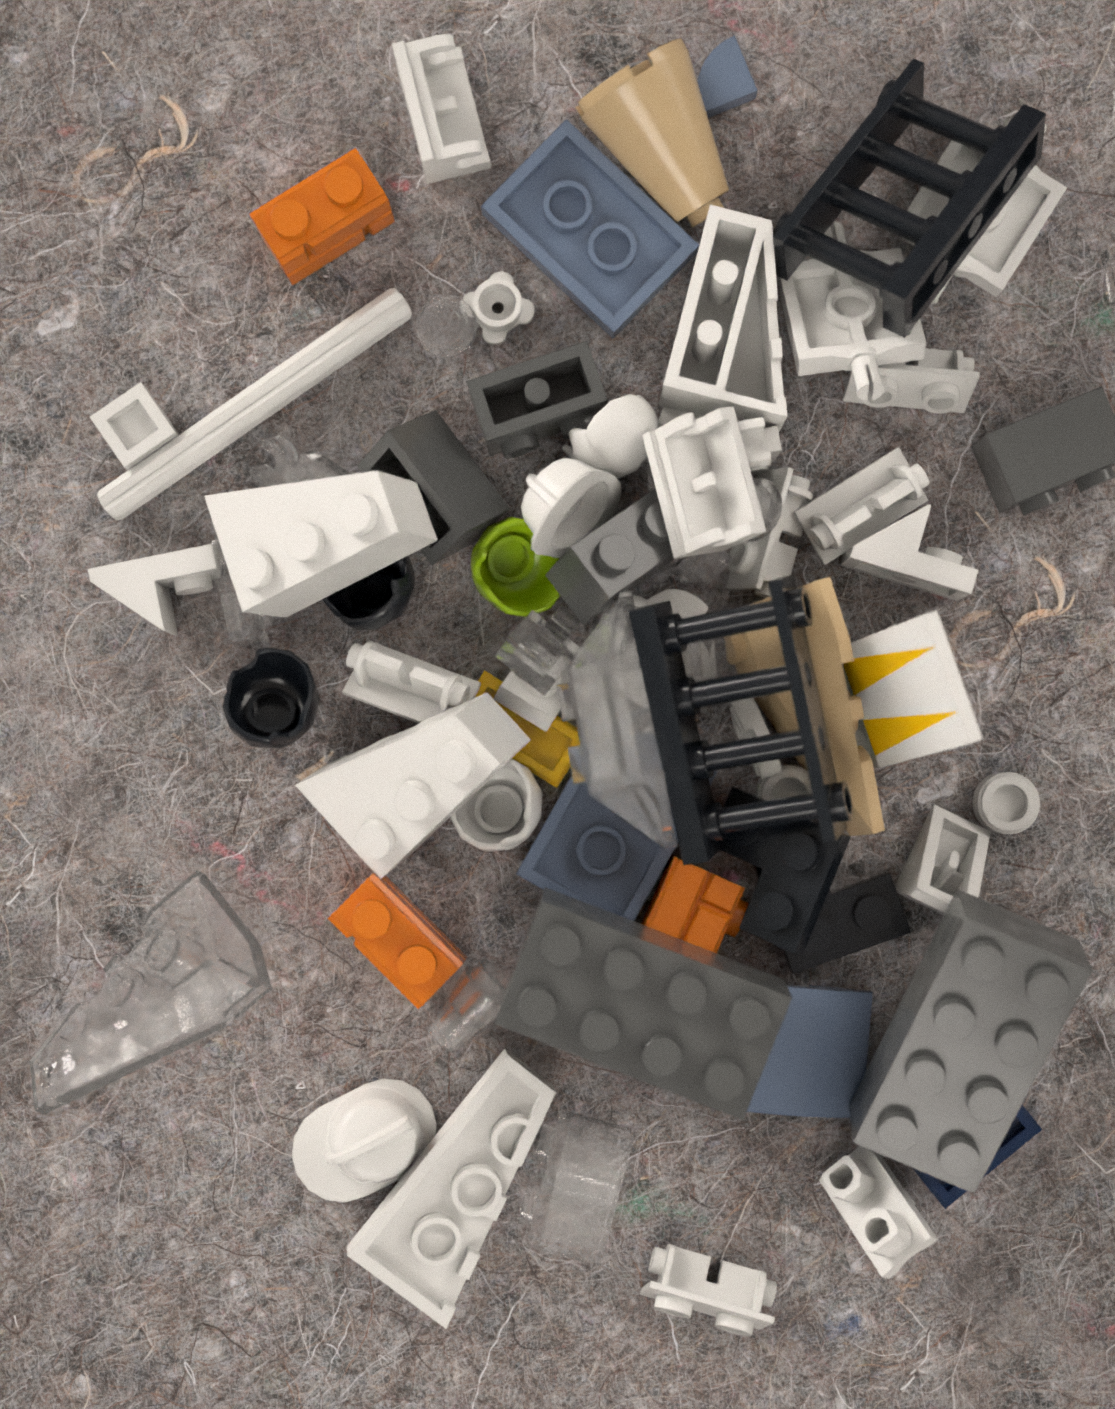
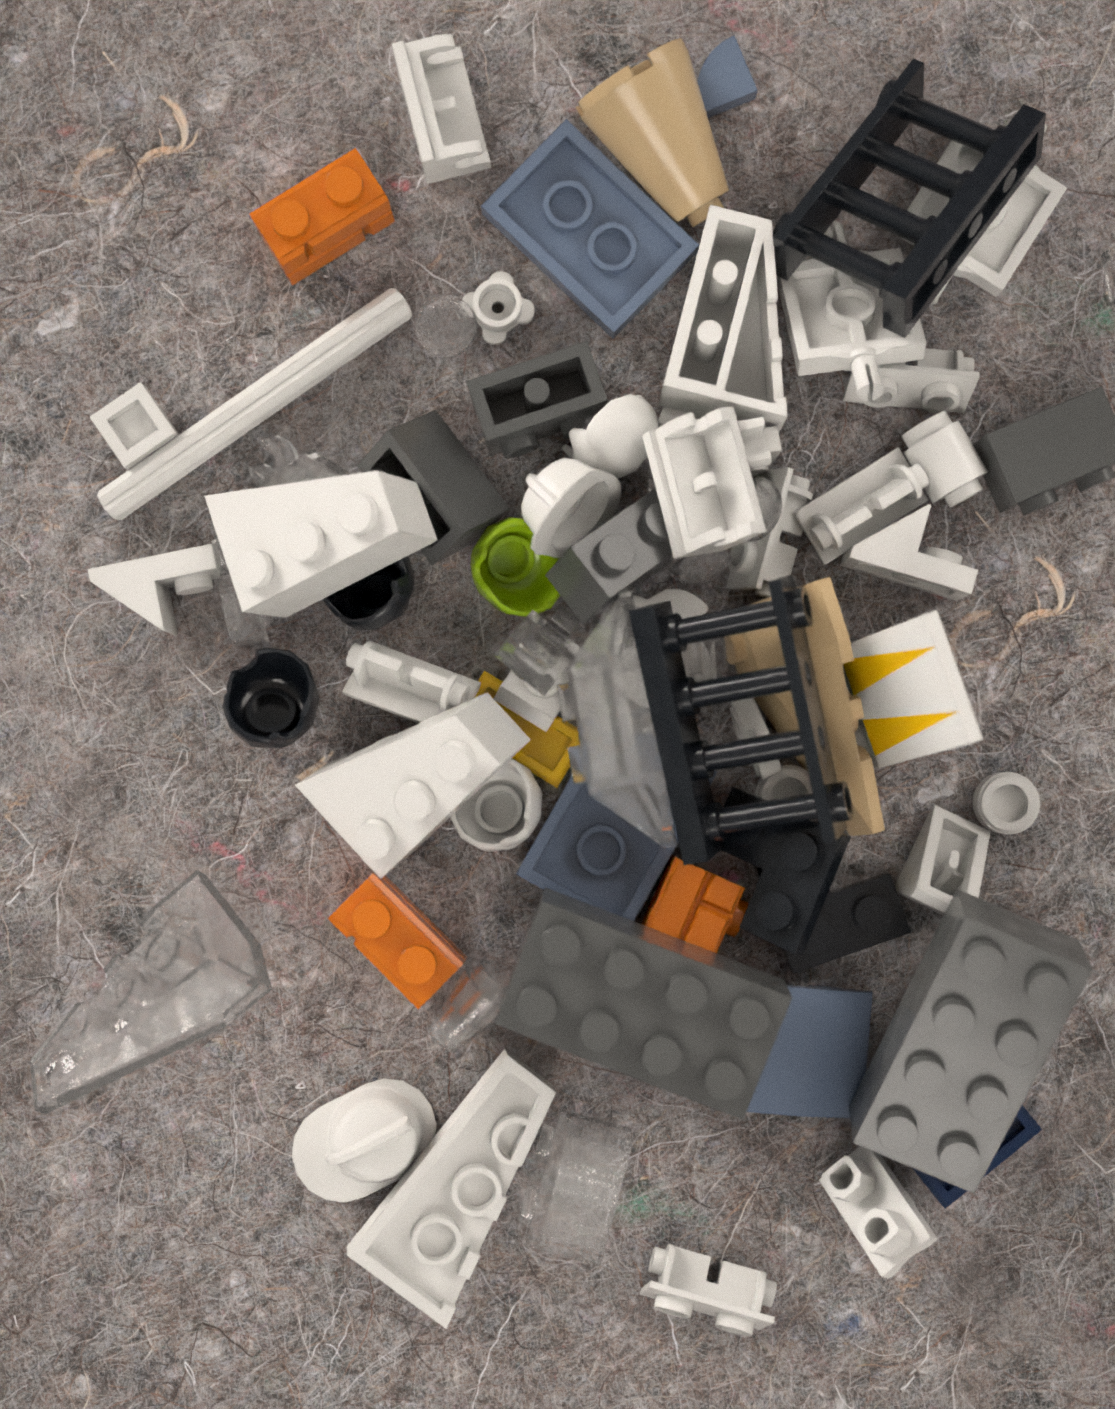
none -> white brick [901,411,988,508]

